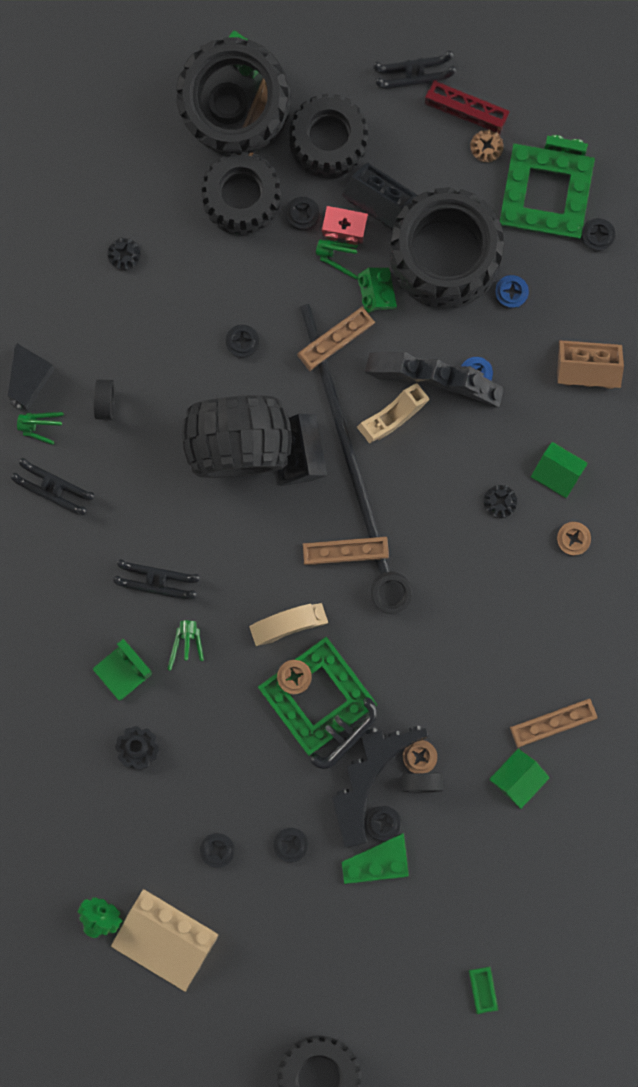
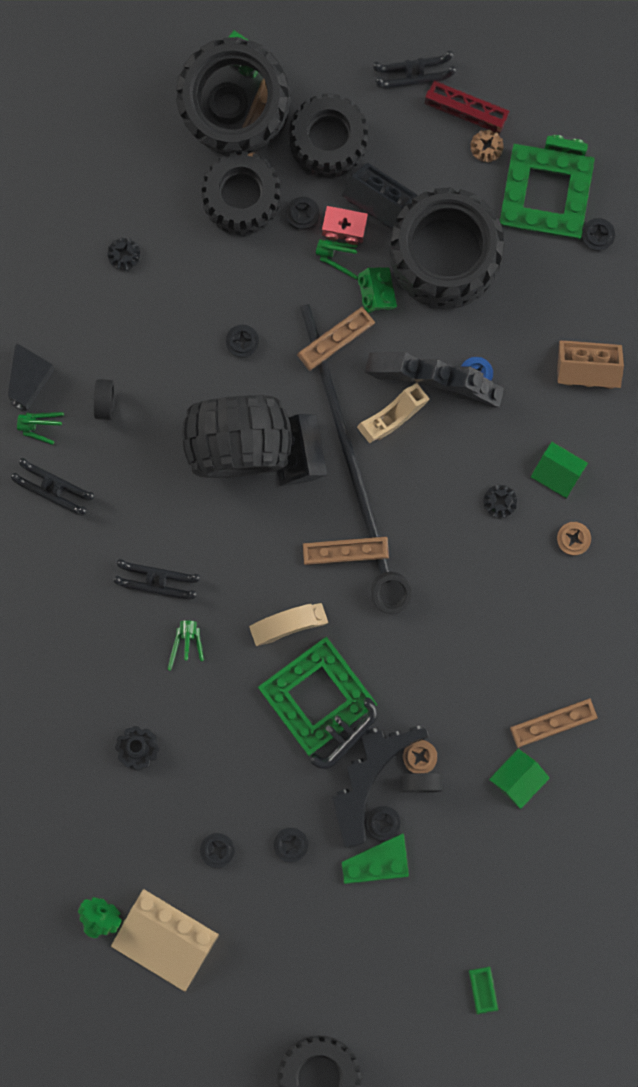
green bracket [93,638,152,701] -> none
medium nougat gear [277,660,312,694] -> none
blue gear [495,275,529,309] -> none

